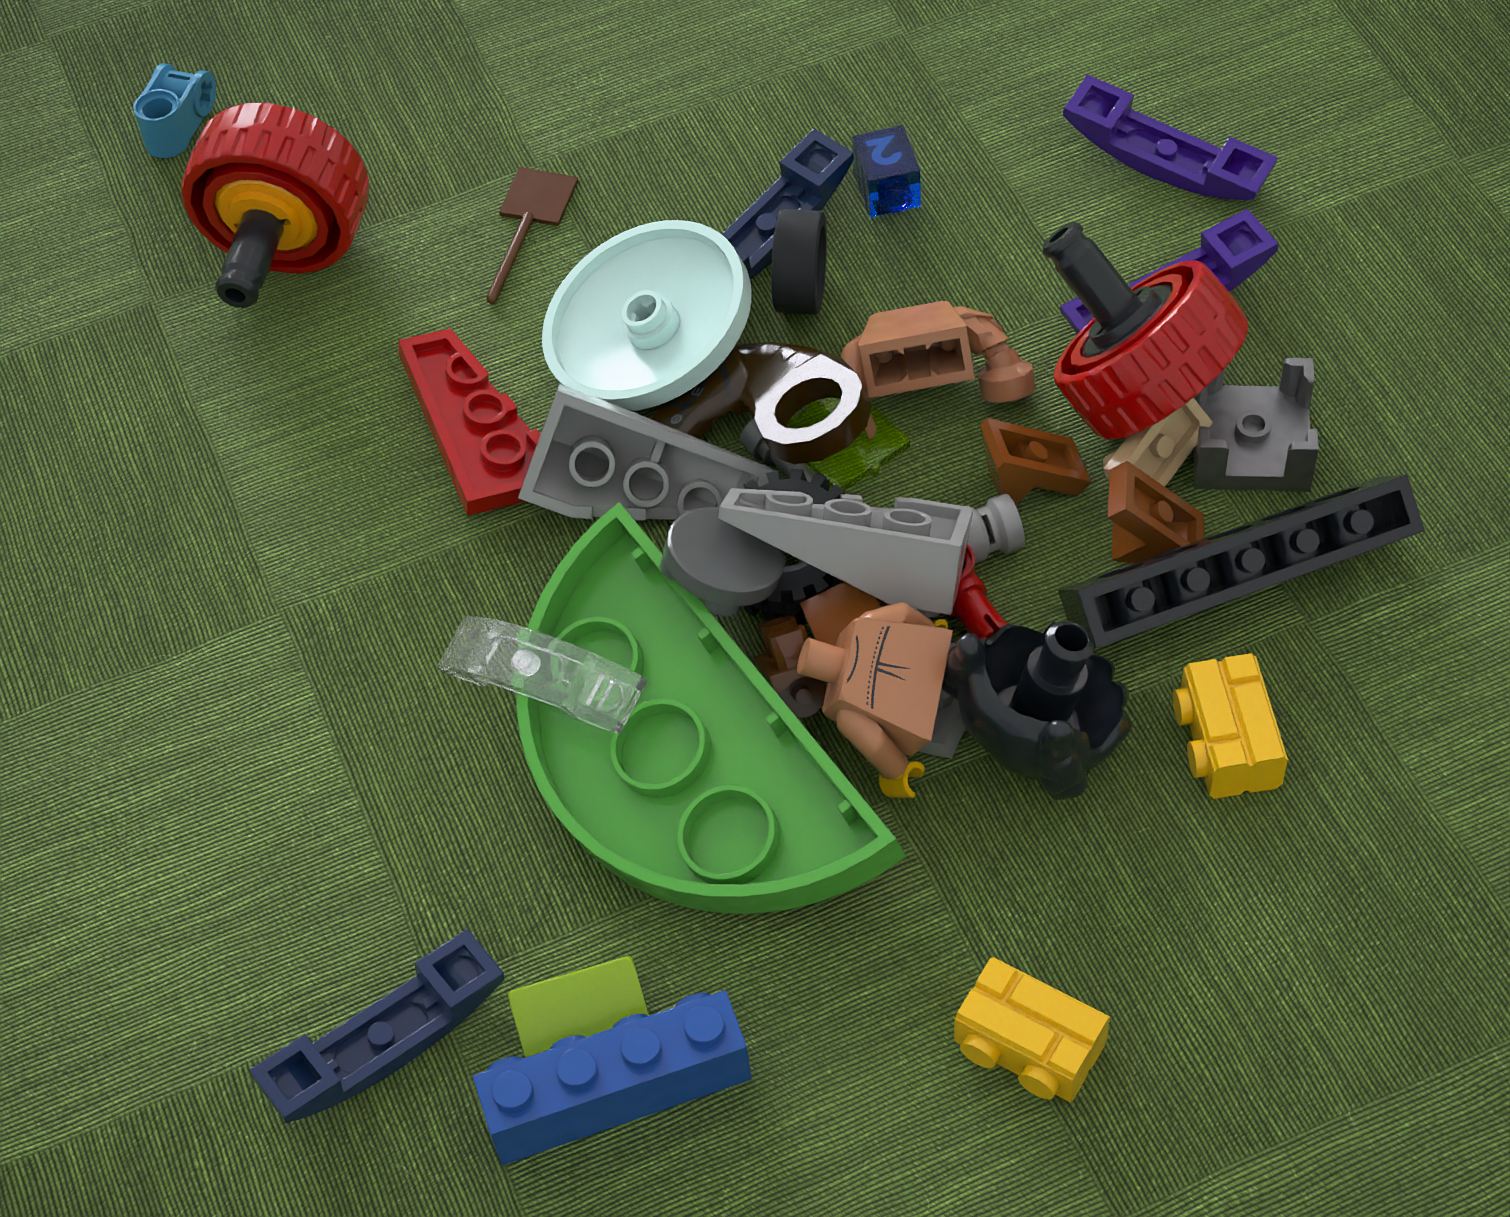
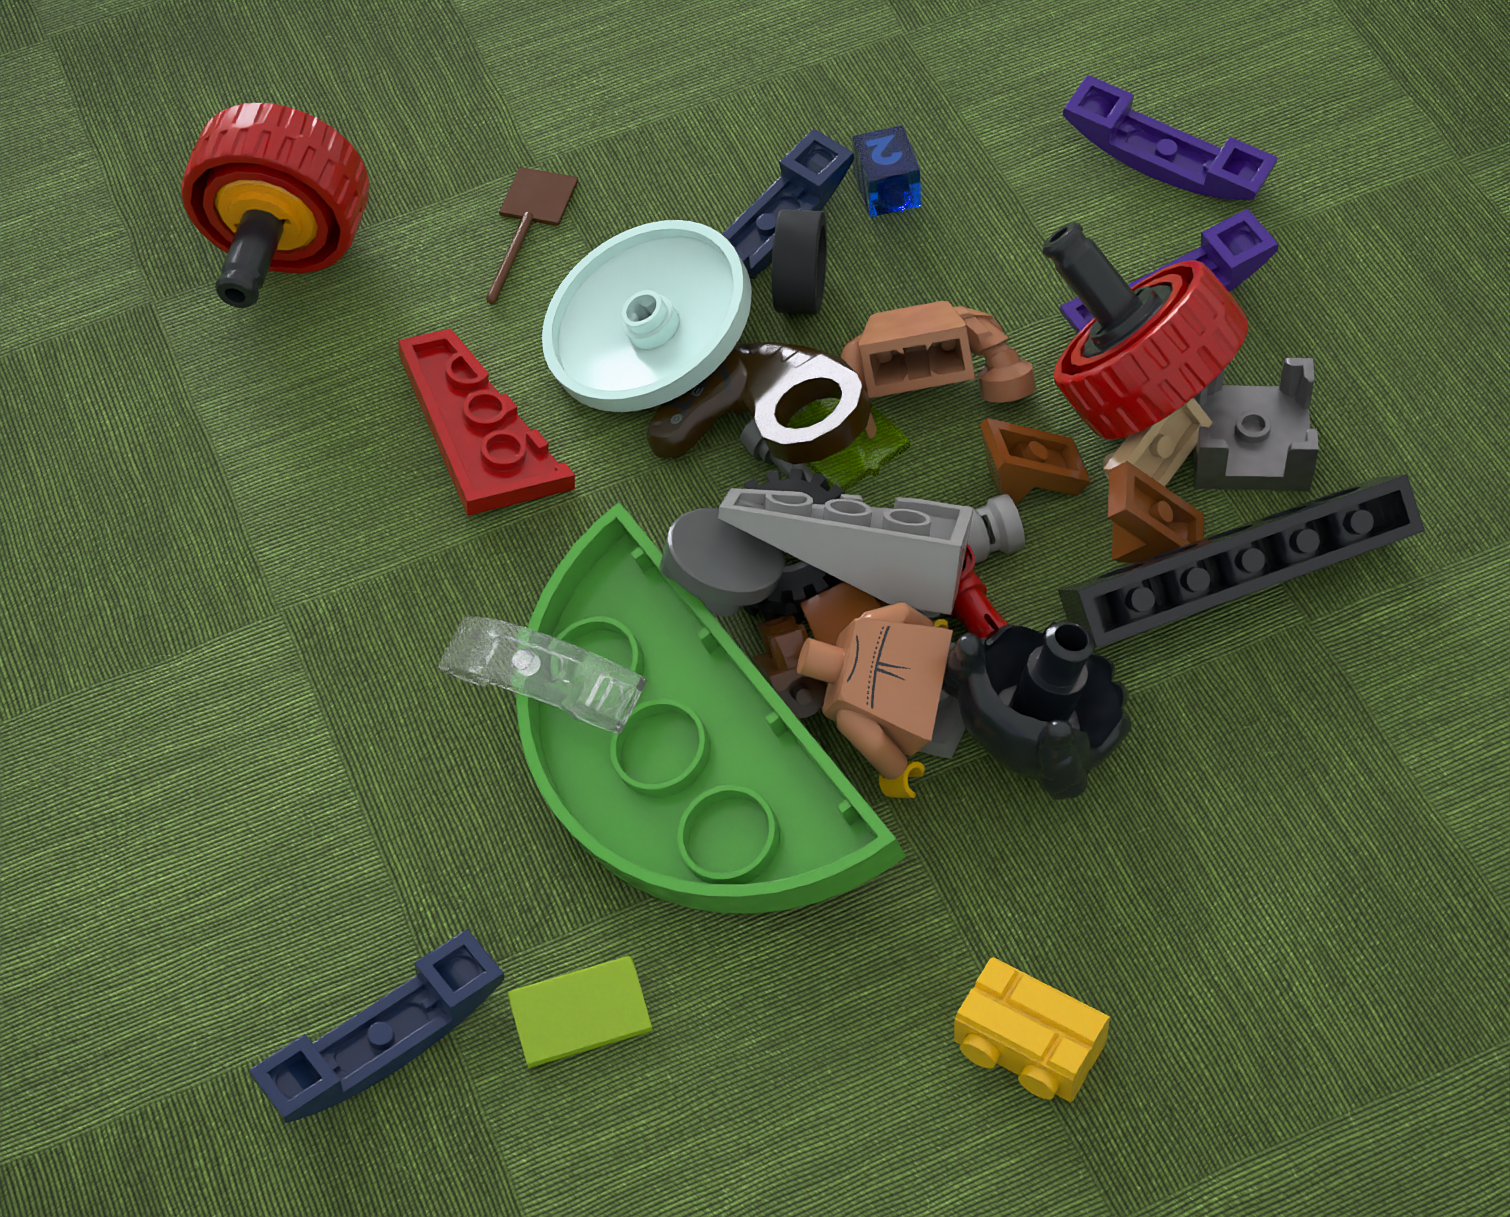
dark azure piece [133,63,216,158] -> none
blue brick [473,990,752,1165] -> none
light grey wedge [518,384,774,520] -> none
yellow brick [1173,653,1288,799] -> none

